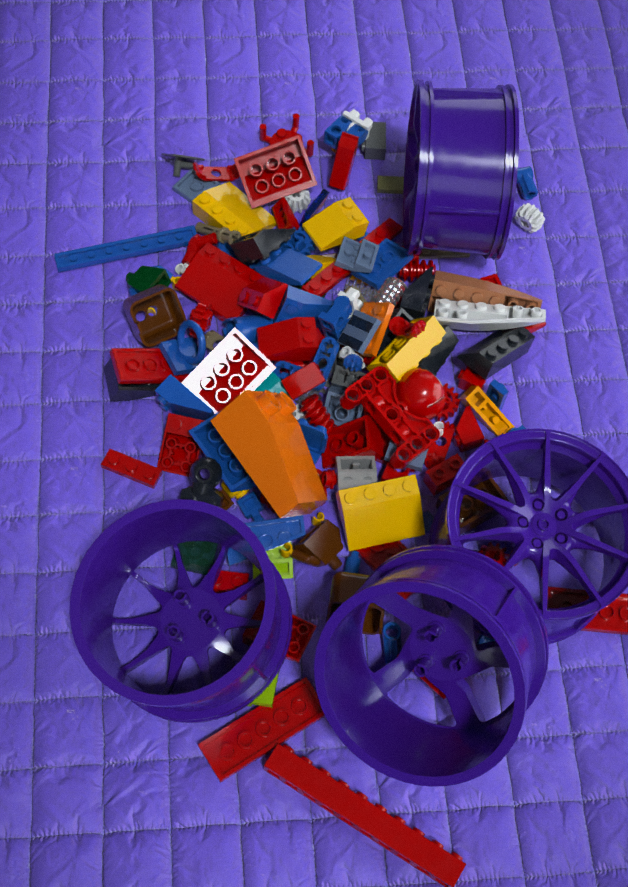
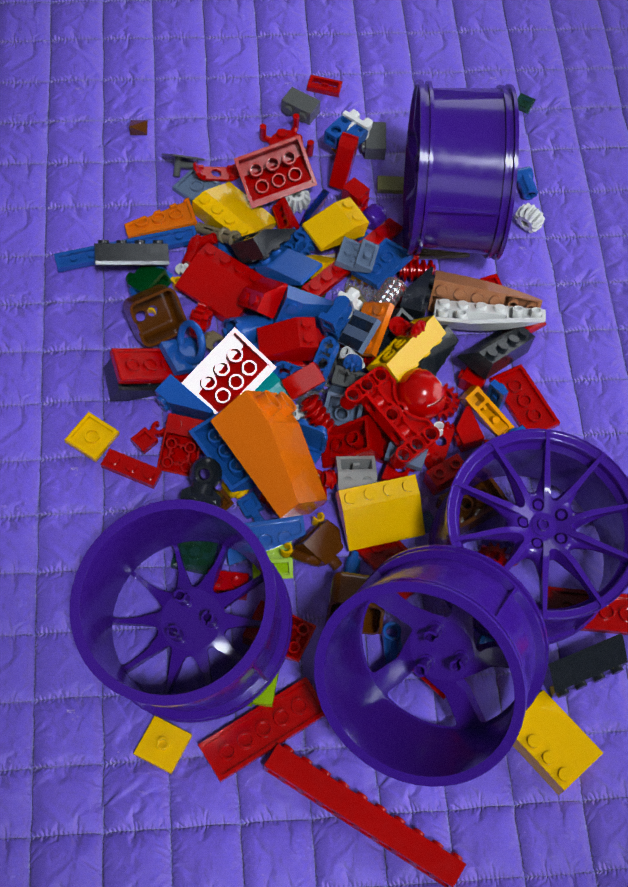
none -> yellow plate [64,412,120,462]
none -> black slope [94,240,170,266]
none -> orange wing [124,198,197,239]
none -> reddish brown slope [129,120,148,135]
none -> red plate [131,421,165,454]
none -> yellow plate [133,716,192,775]
none -> dark grey brick [281,87,321,125]
none -> red tile [307,75,343,98]
none -> red brick [341,177,370,212]
none -> dark purple head [362,204,387,230]
none -> red tile [489,364,560,429]
none -> yellow slope [513,690,603,796]
none -> tile [518,93,536,114]
none -> black slope [543,633,628,698]

